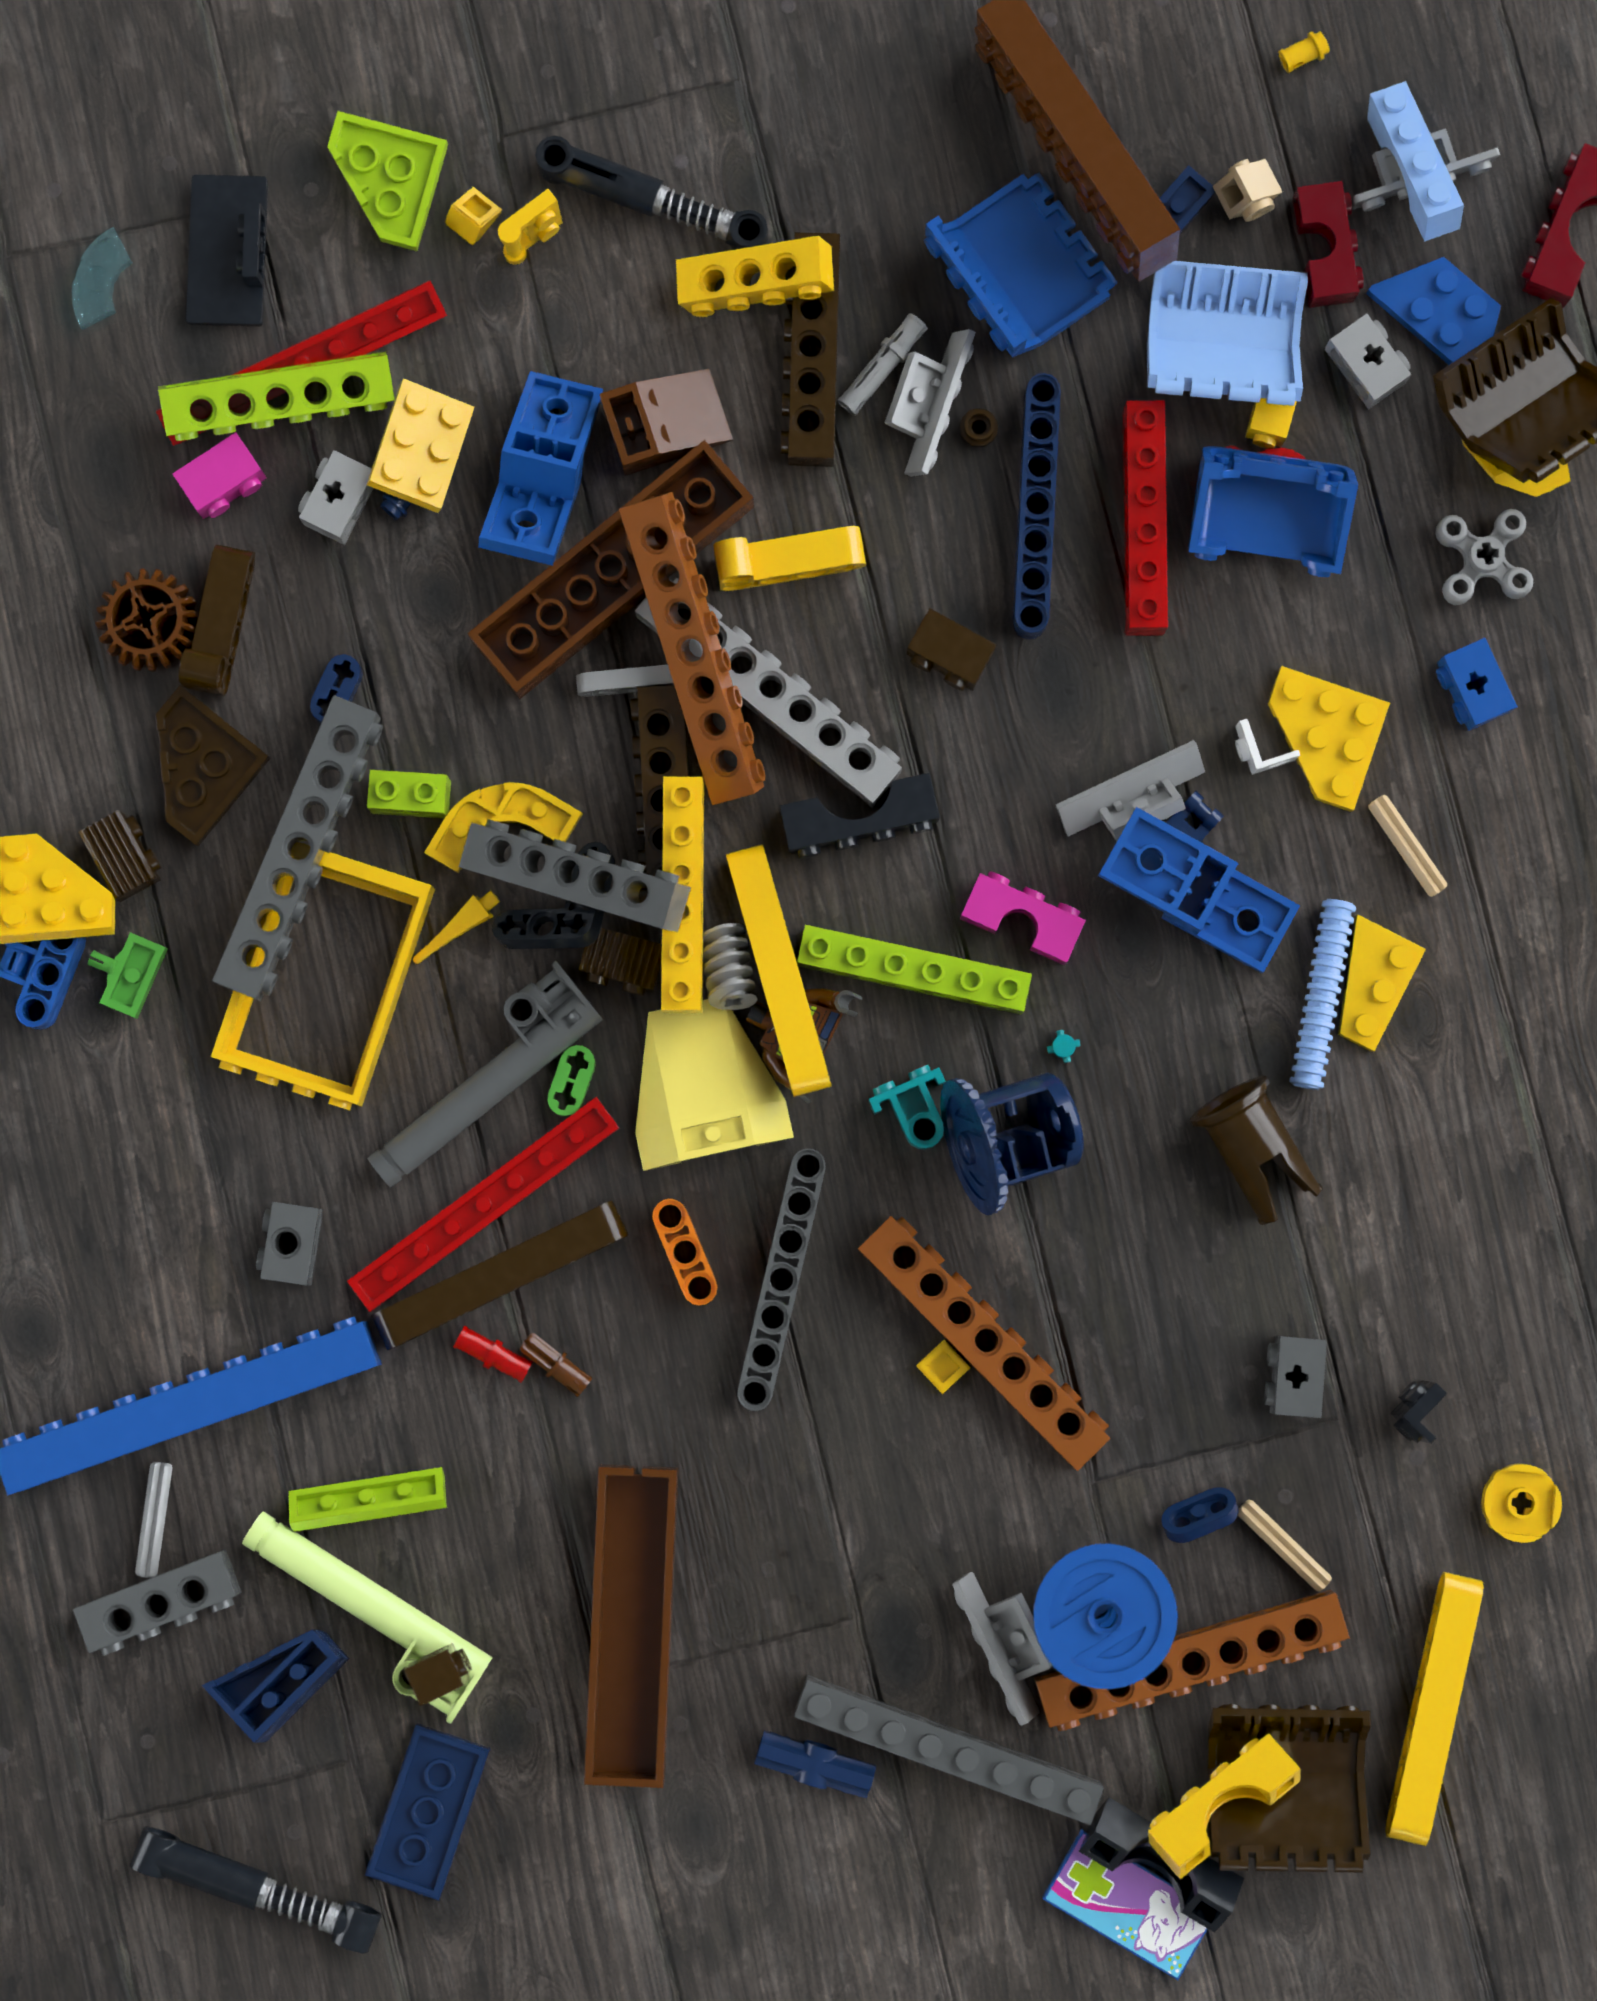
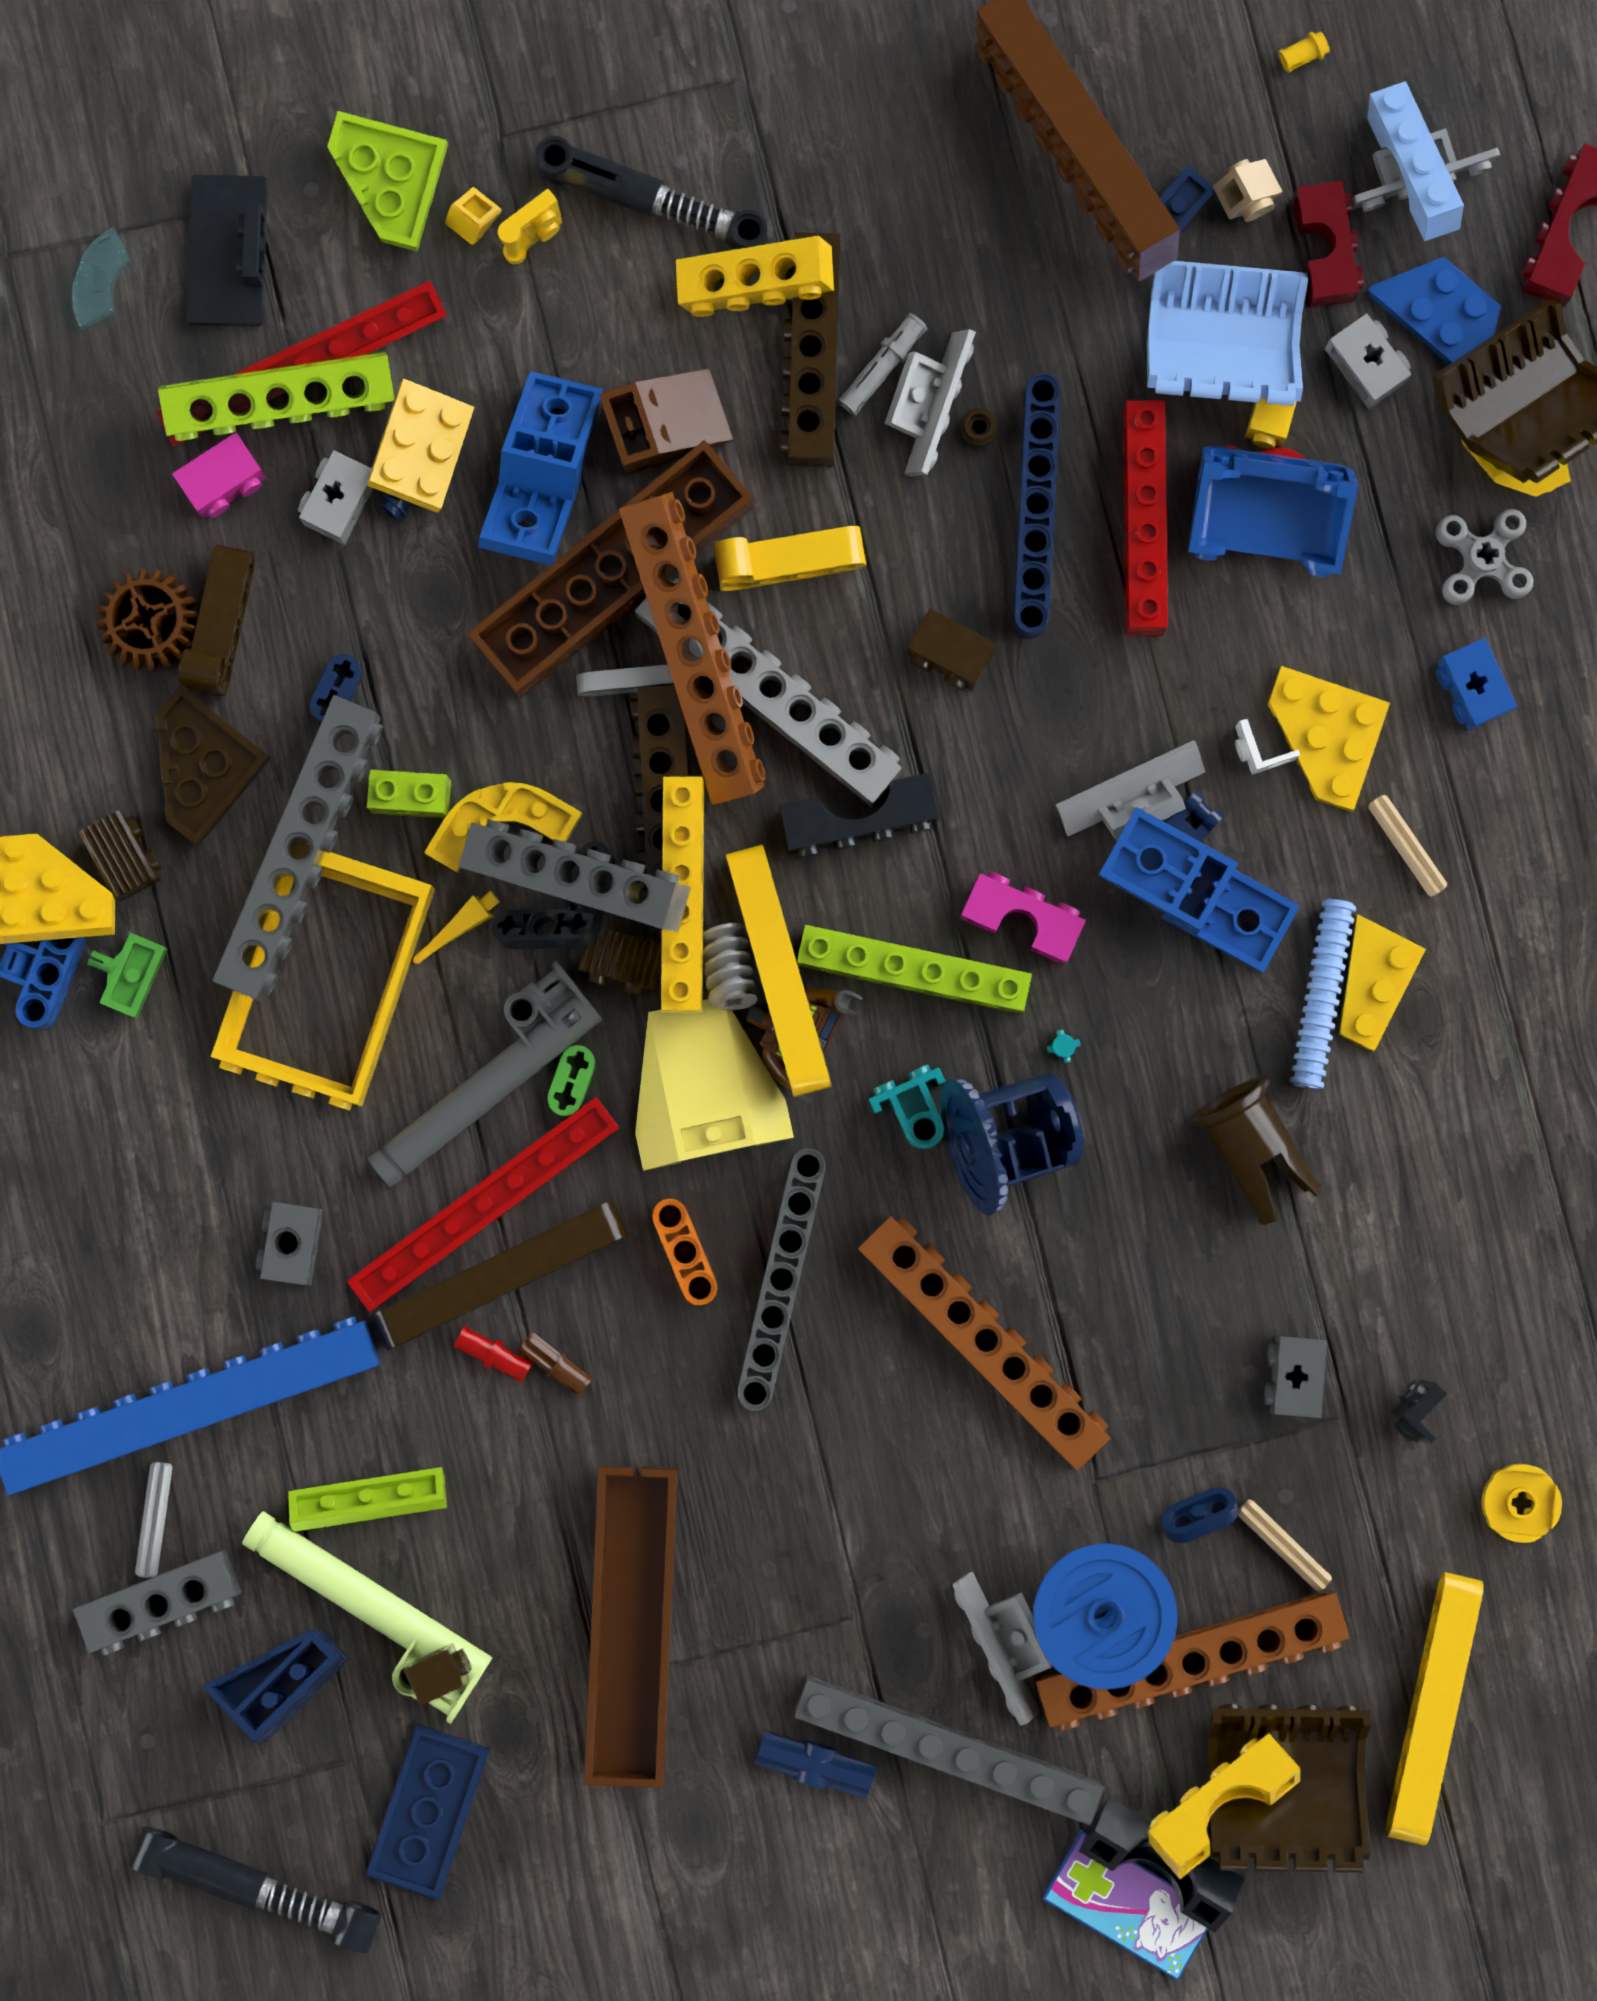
yellow tile [916,1339,970,1394] -> none
blue hinge [924,173,1118,357] -> none

